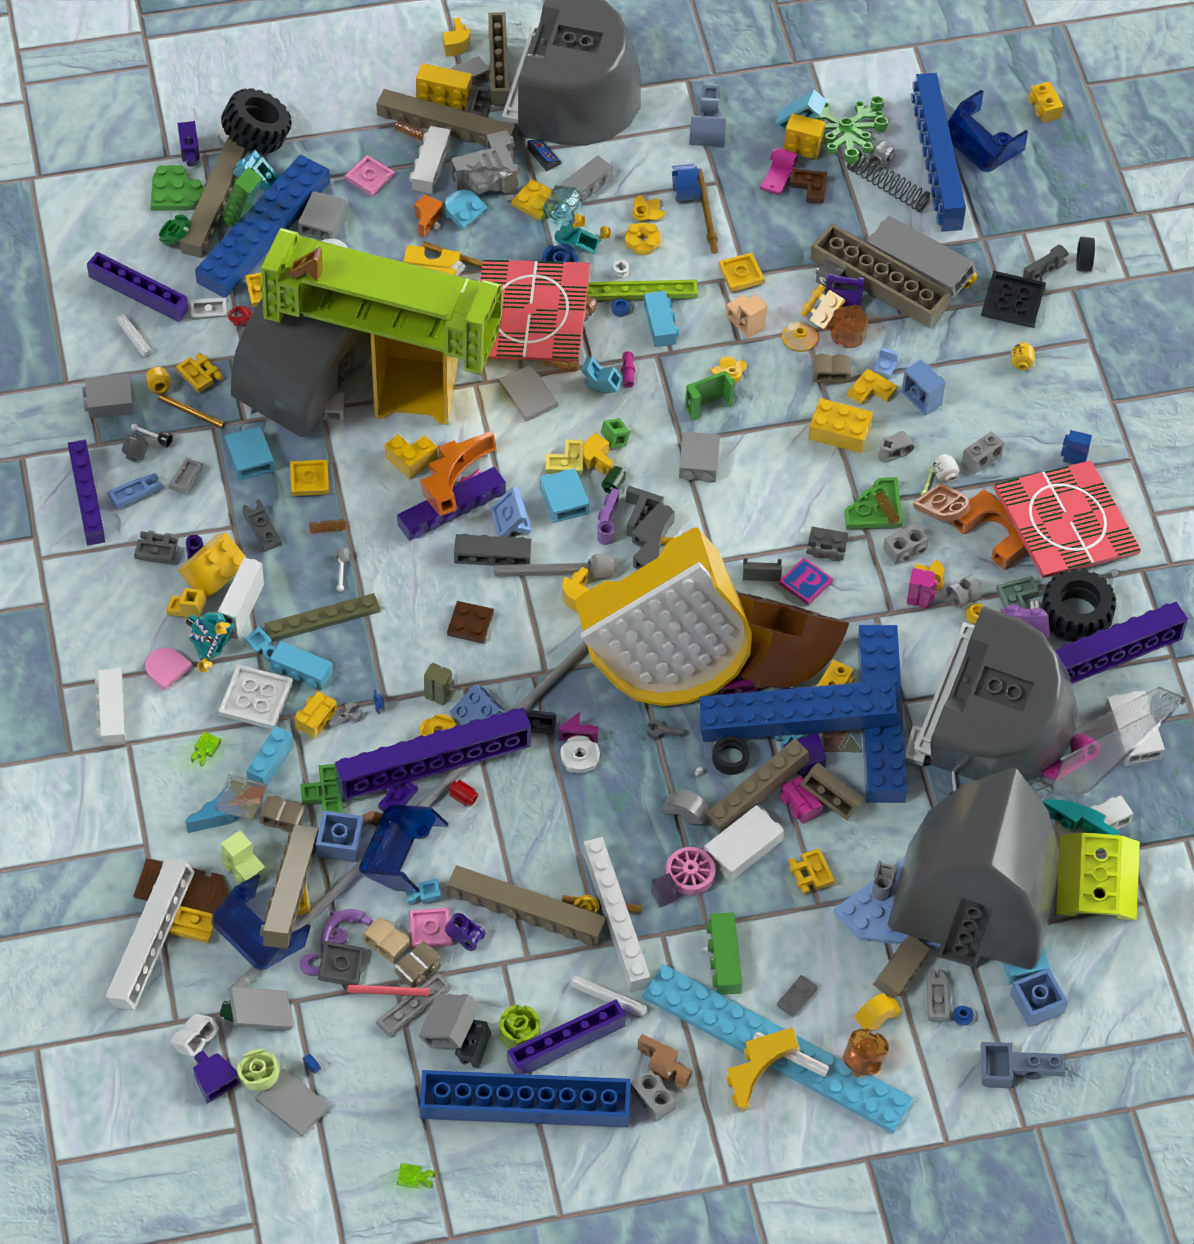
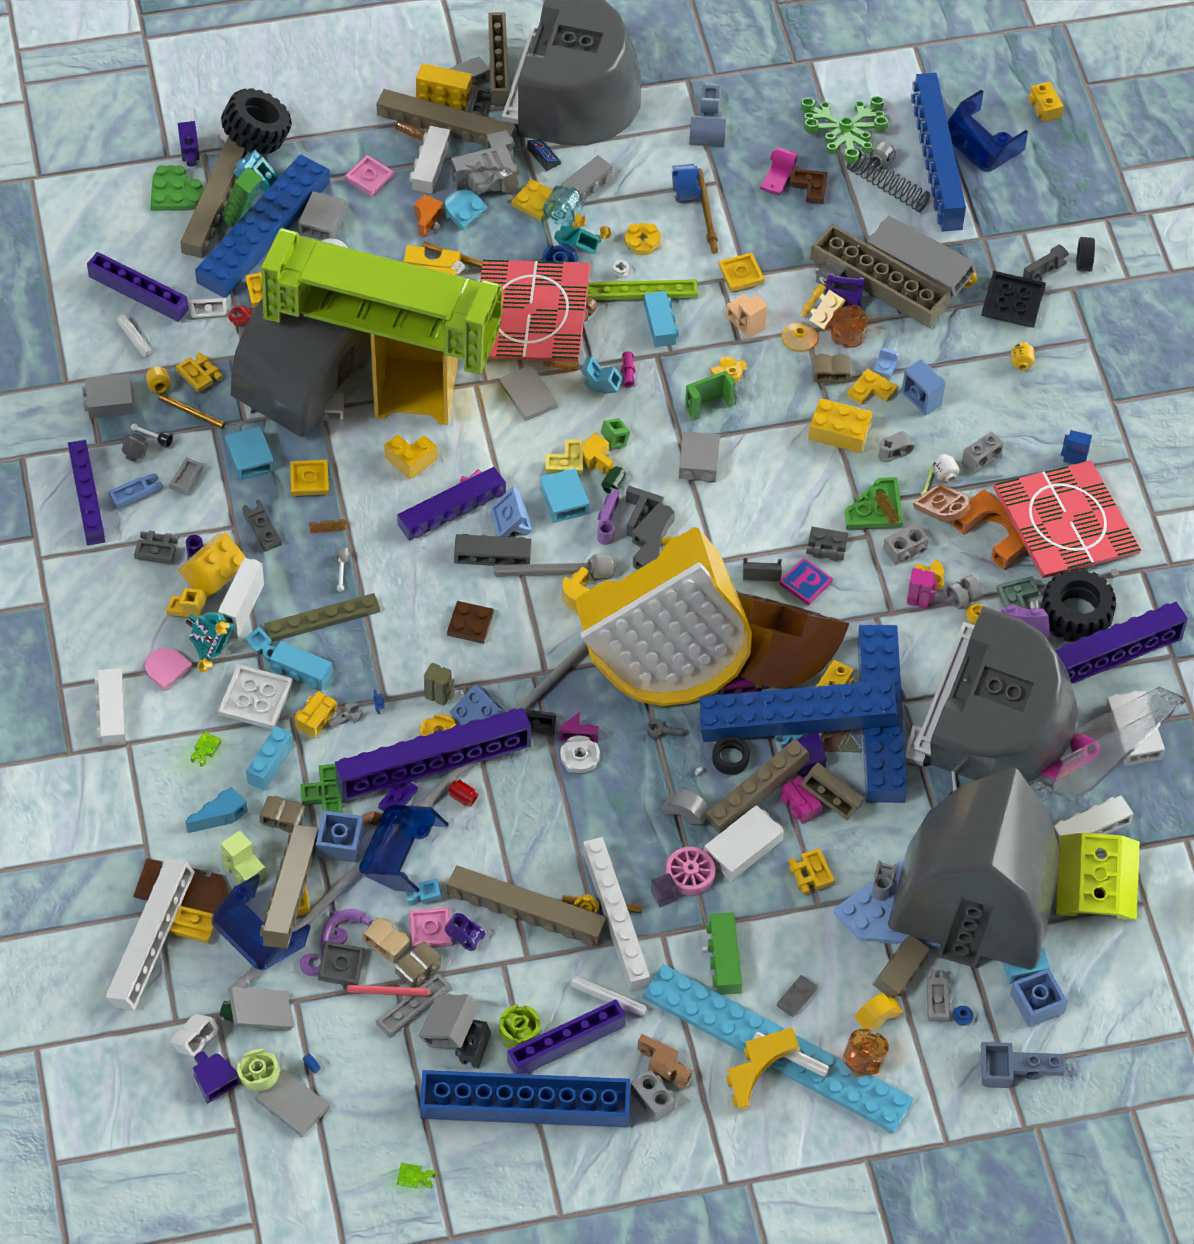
green tile [159,214,191,246] -> none
clear tile [215,774,267,820] -> none
dark orange slope [288,247,323,281] -> none
orange arch [420,431,497,516] -> none
yellow brick [443,17,470,57] -> none
blue tile [612,299,630,317] -> none
yellow plate [632,195,665,221] -> none
medium azure brick [775,90,827,132] -> none
yellow brick [784,113,825,160] -> none
teal slope [1043,799,1119,835] -> none

